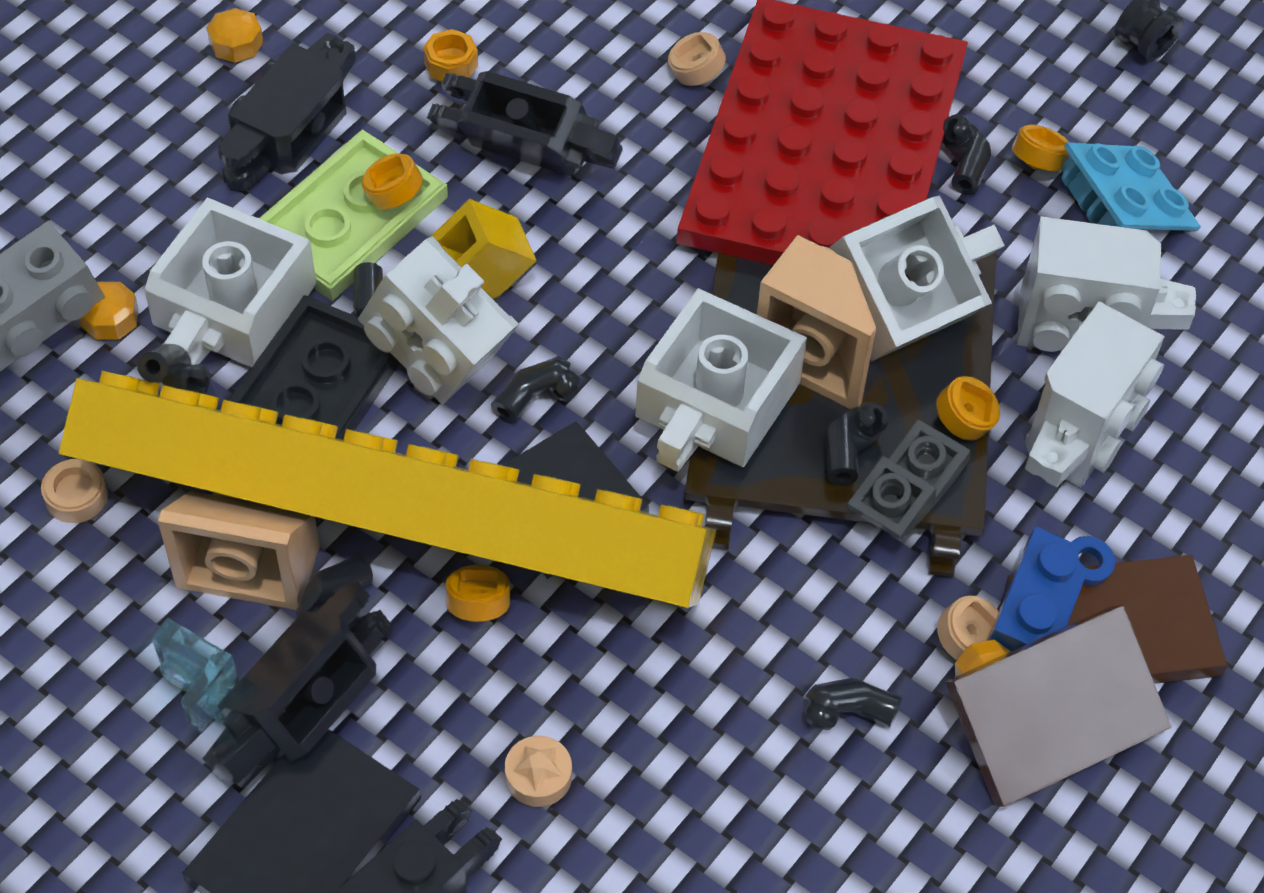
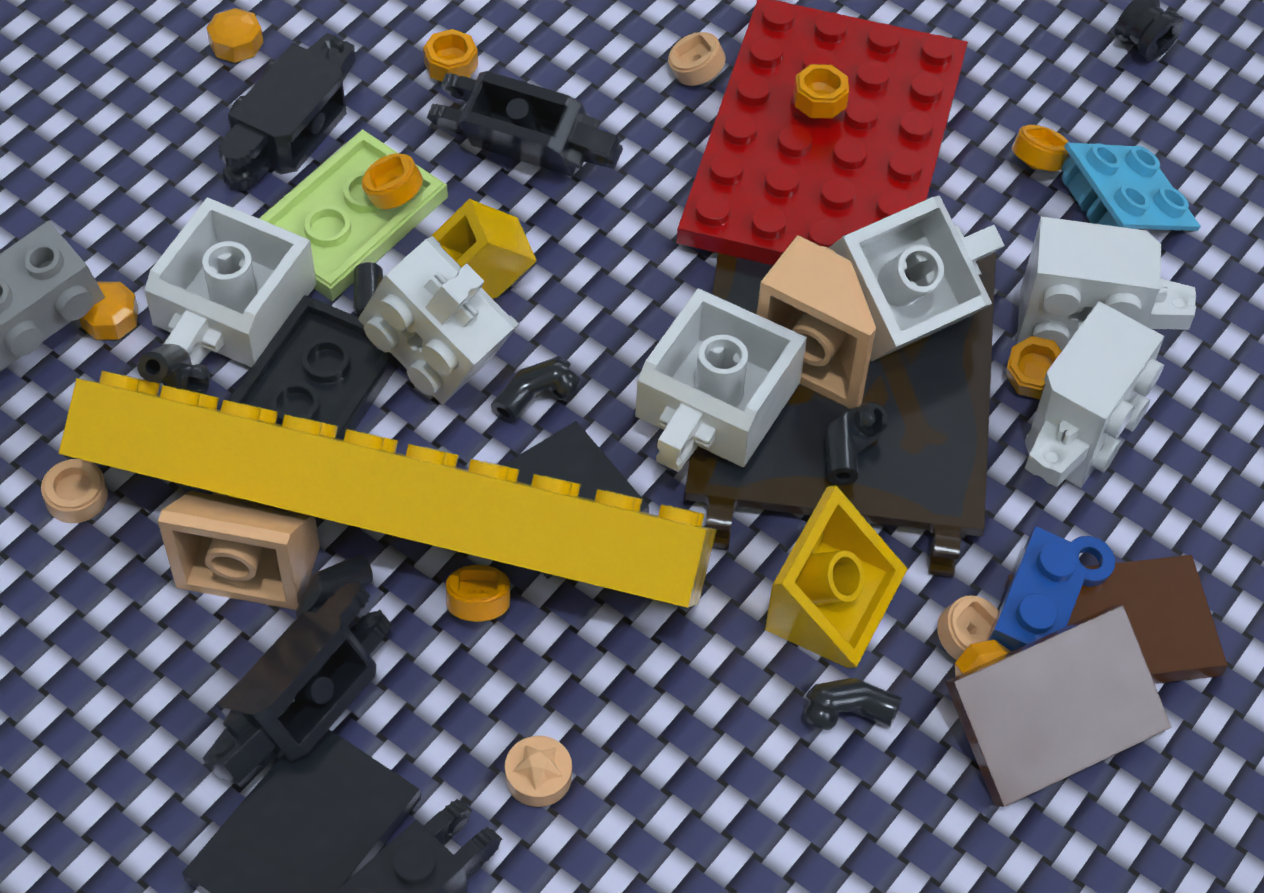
clear light blue bracket [151,618,239,734] -> none
dark grey slope [848,419,971,541] -> none
light orange tile [936,376,1000,440] -> none
black arm [943,114,991,195] -> none
none -> yellow slope [765,486,908,668]
none -> light orange tile [794,64,849,118]
none -> light orange tile [1006,336,1062,399]

